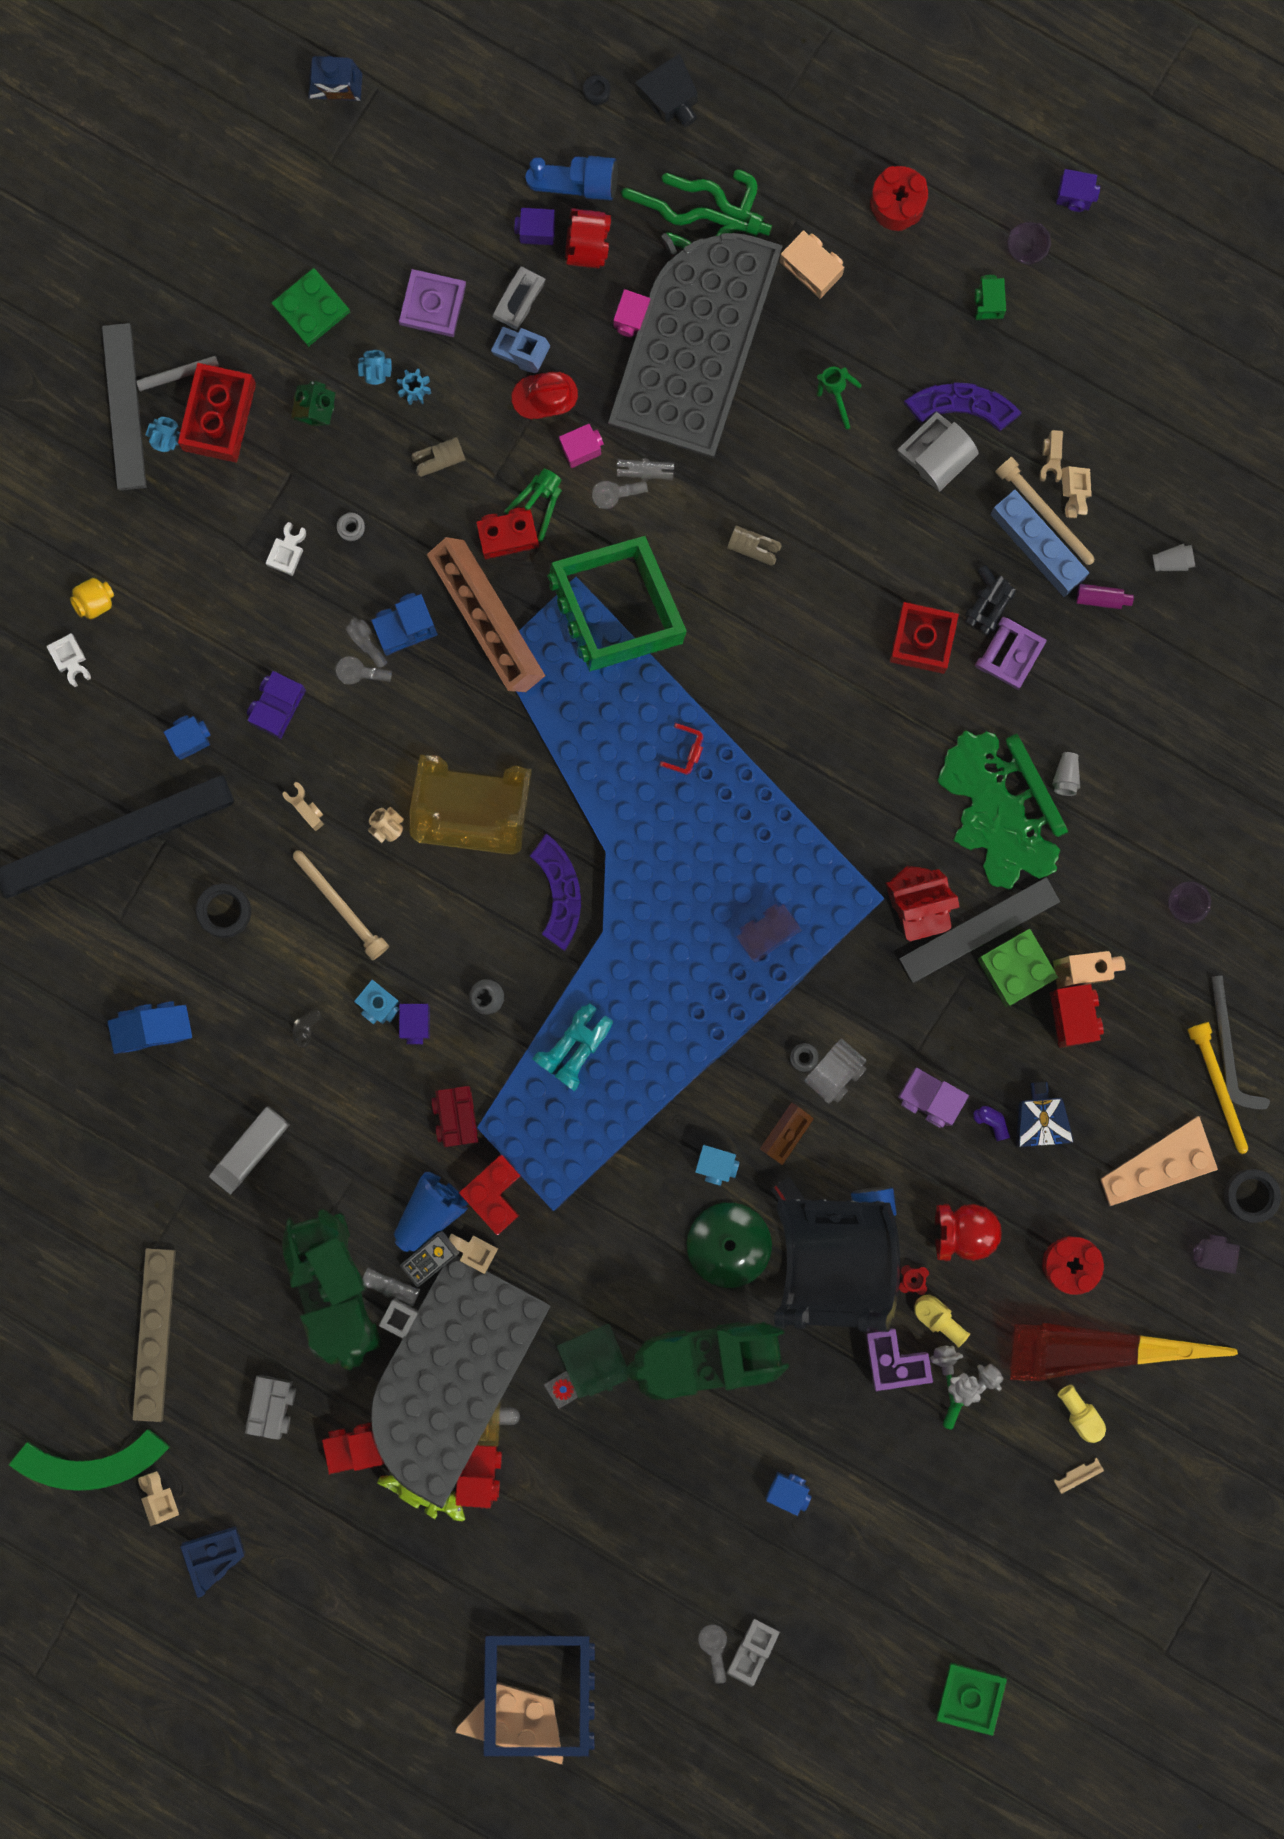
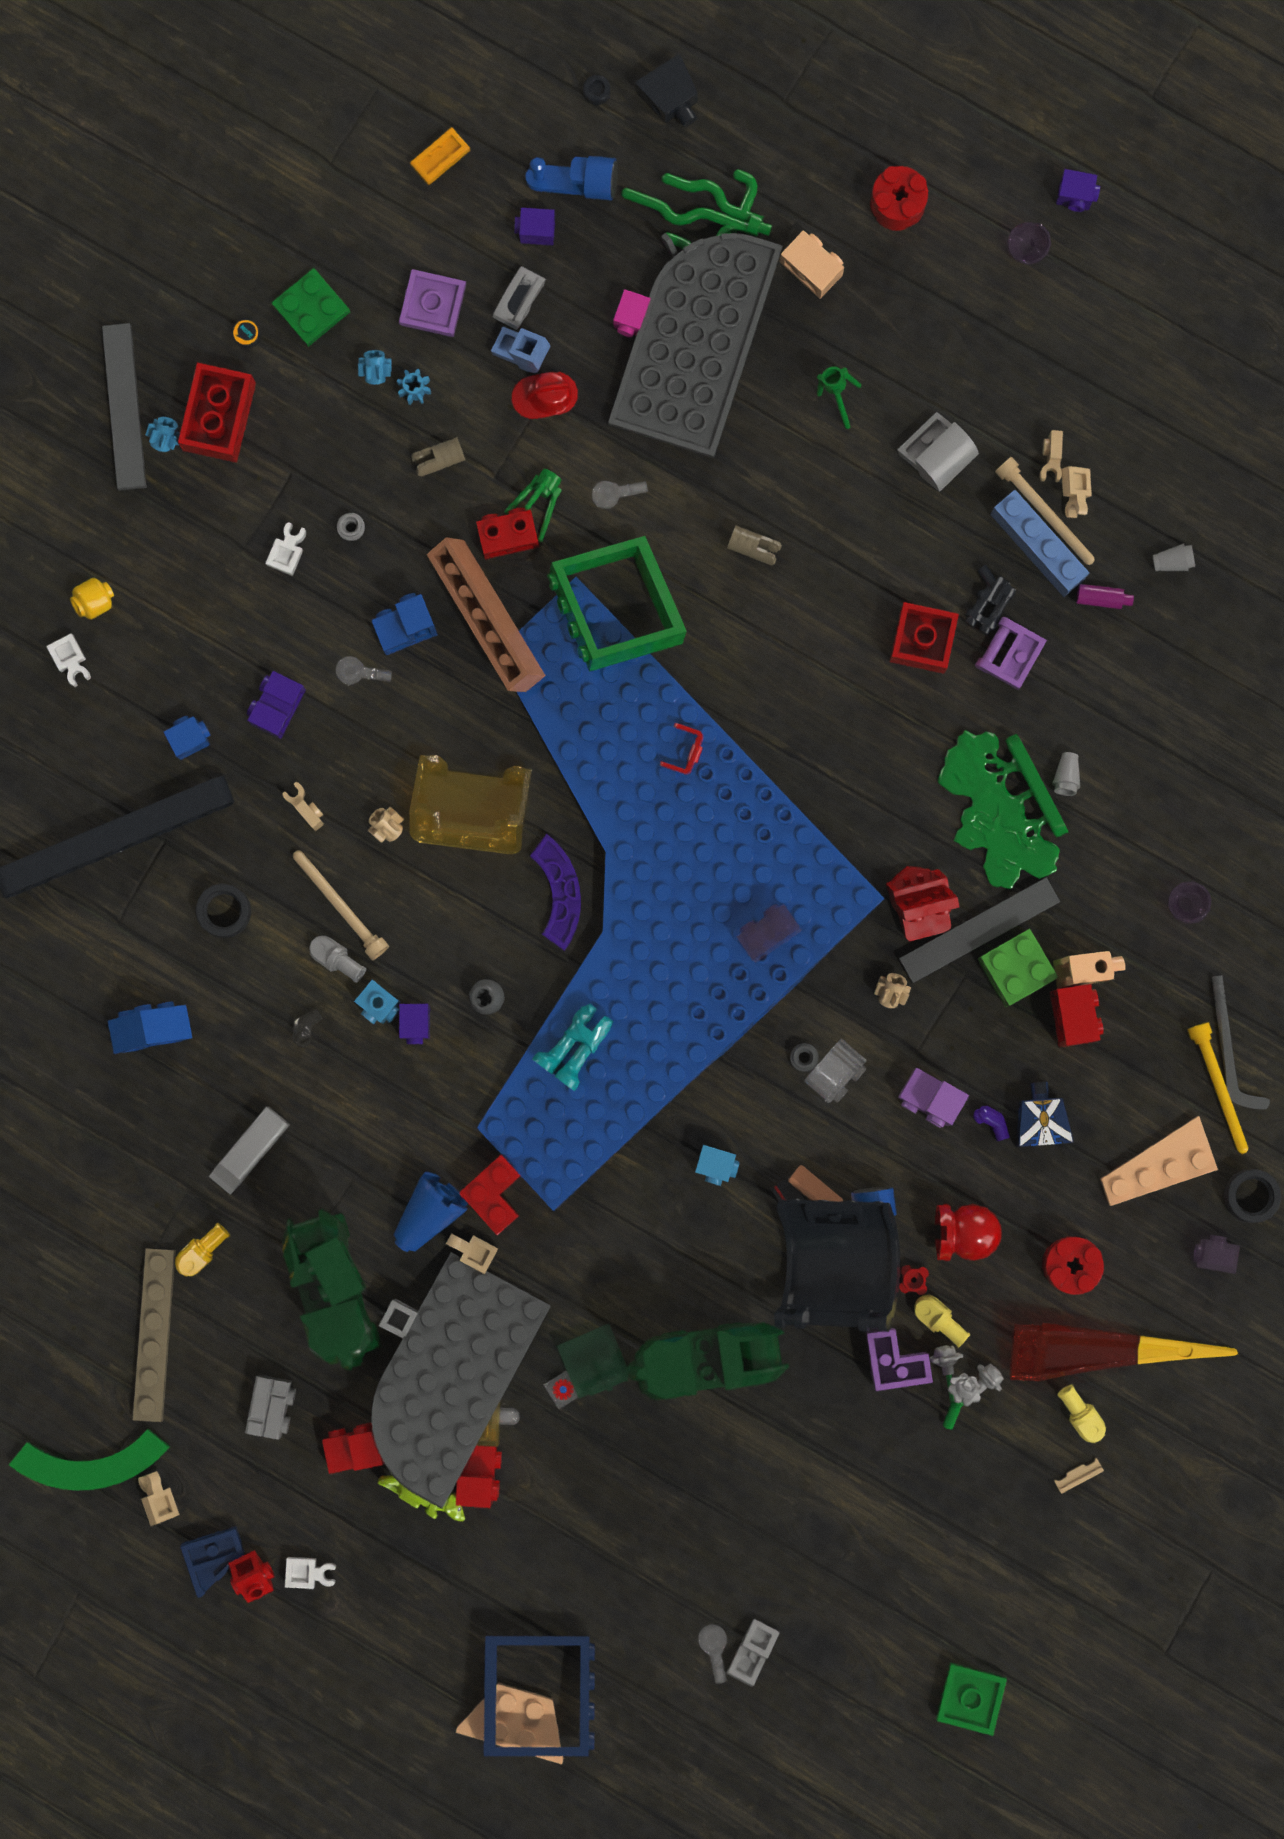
light grey bar [137,356,219,391] -> none
dark green brick [291,381,336,426] -> none
dark blue torso [309,56,362,101] -> none
clear plate [346,618,388,669] -> none
clear pin [363,1268,420,1306] -> none
tile [400,1231,460,1288] -> none
dark red brick [432,1086,479,1147] -> none
dark pink brick [559,423,604,468] -> none
red brick [565,208,611,269] -> none
clear pin [617,458,674,481] -> none
dark green dish [687,1202,772,1288] -> none
reddish brown plate [760,1102,814,1165] -> none
blue brick [765,1472,812,1516] -> none
dark purple tile [904,383,1021,432] -> none
green brick [975,275,1006,320] -> none
none -> yellow arm [175,1222,230,1276]
none -> red brick [229,1550,274,1603]
none -> black tile [232,319,261,348]
none -> white plate [285,1557,336,1589]
none -> light grey arm [309,936,366,983]
none -> light orange plate [410,127,470,186]
none -> nougat slope [788,1165,843,1201]
none -> tan gear [874,973,911,1008]

